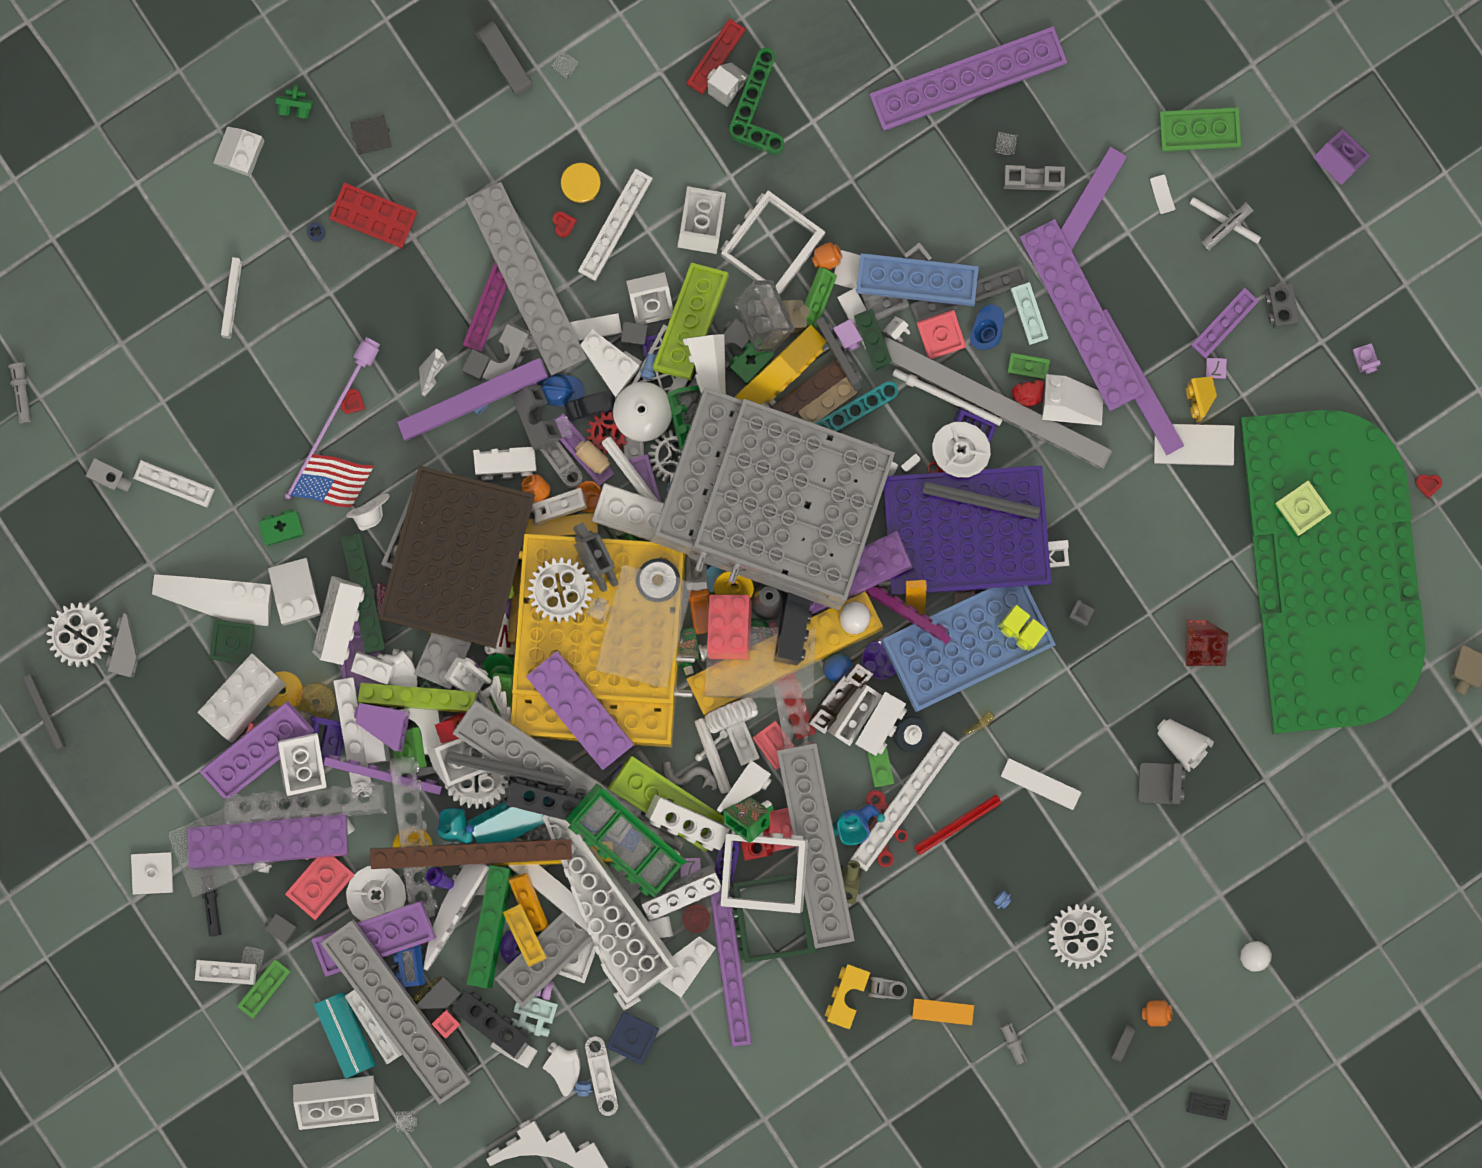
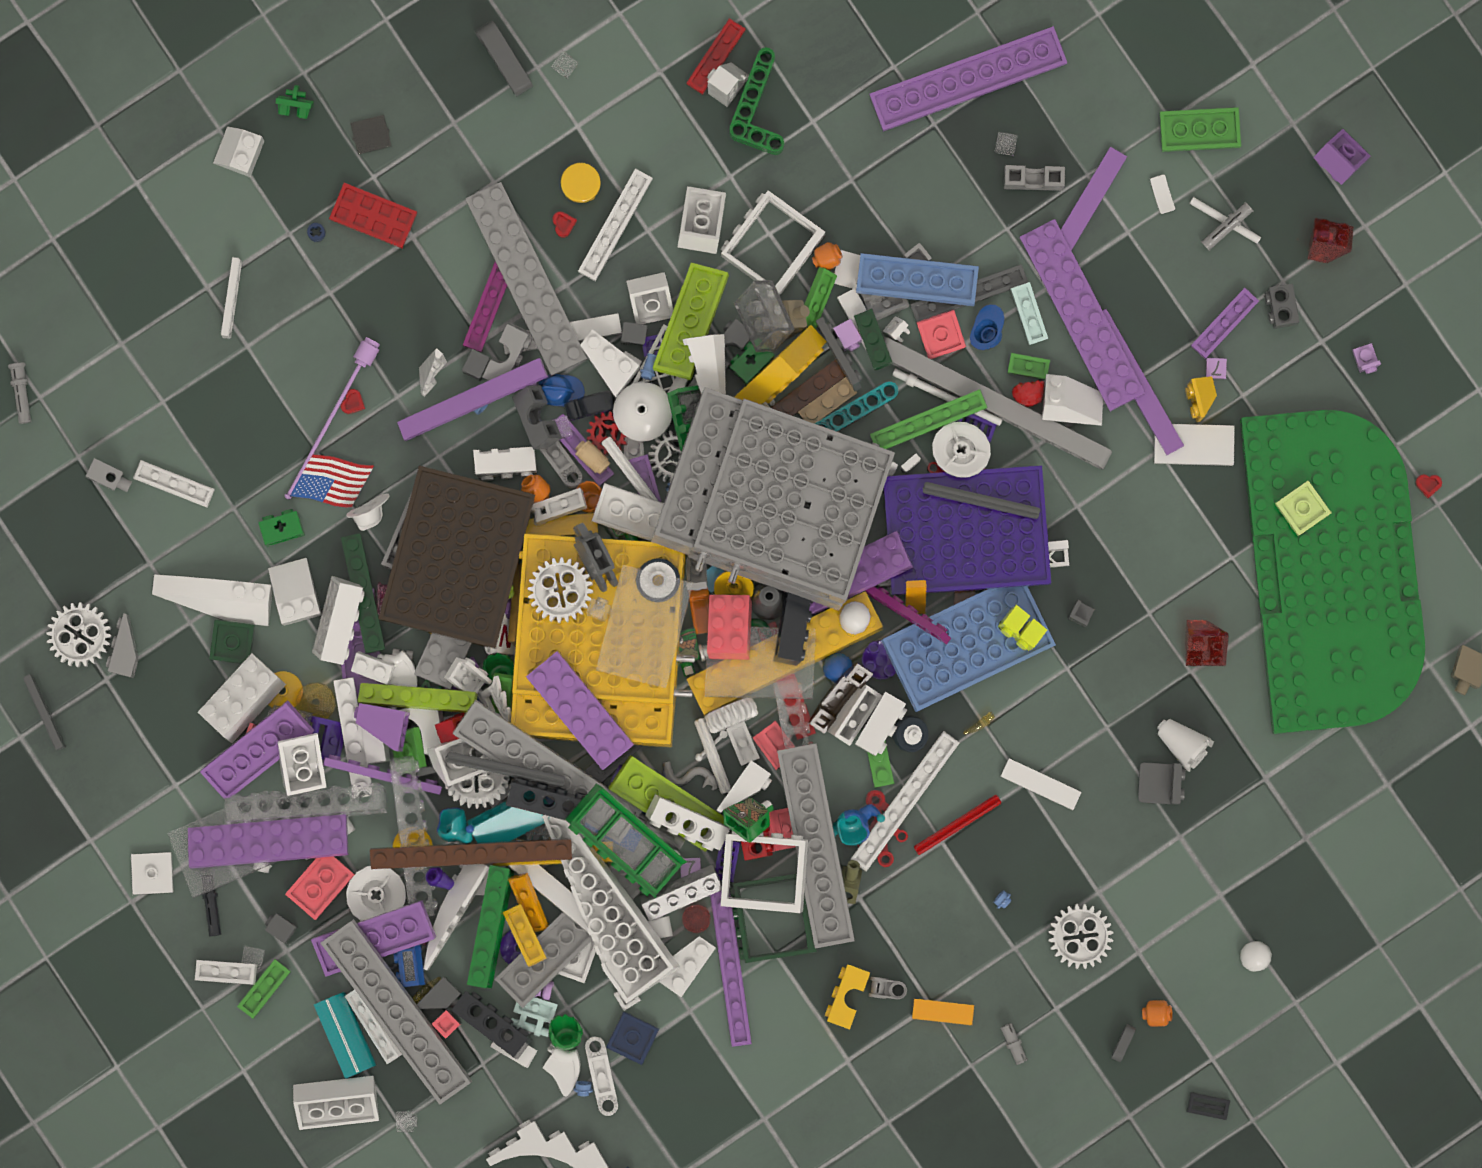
none -> green hair [548,1014,583,1050]
none -> bright green plate [870,389,988,449]
none -> clear red slope [1307,218,1354,263]

